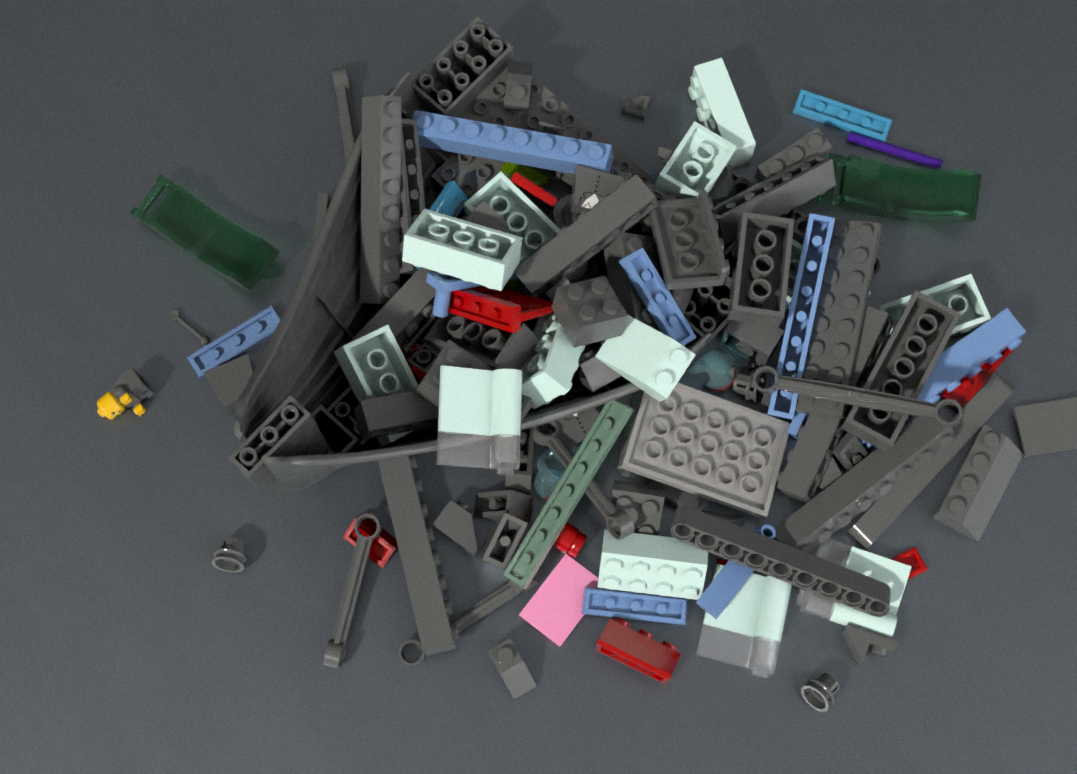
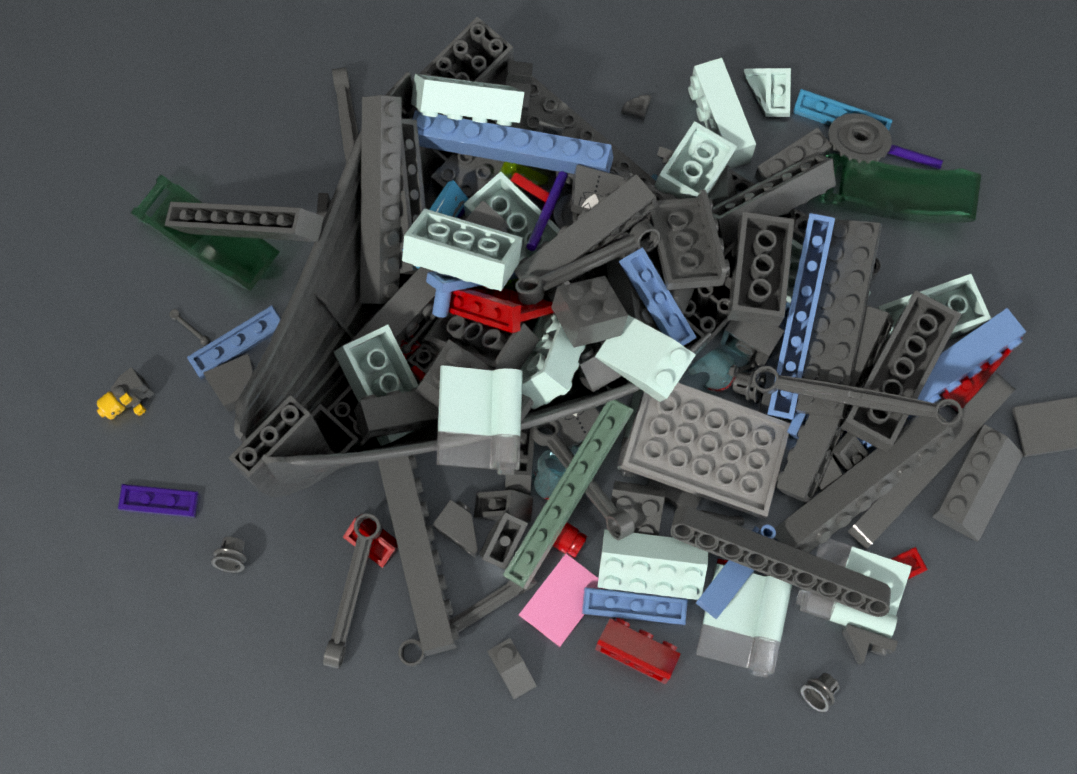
none -> dark purple tile [118,484,199,518]
none -> dark grey brick [165,202,324,242]
none -> light aqua brick [411,74,524,126]
none -> dark grey piece [515,221,660,305]
none -> dark purple bar [526,171,568,251]
none -> light aqua wing [744,68,791,117]
none -> dark grey gear [828,113,892,164]

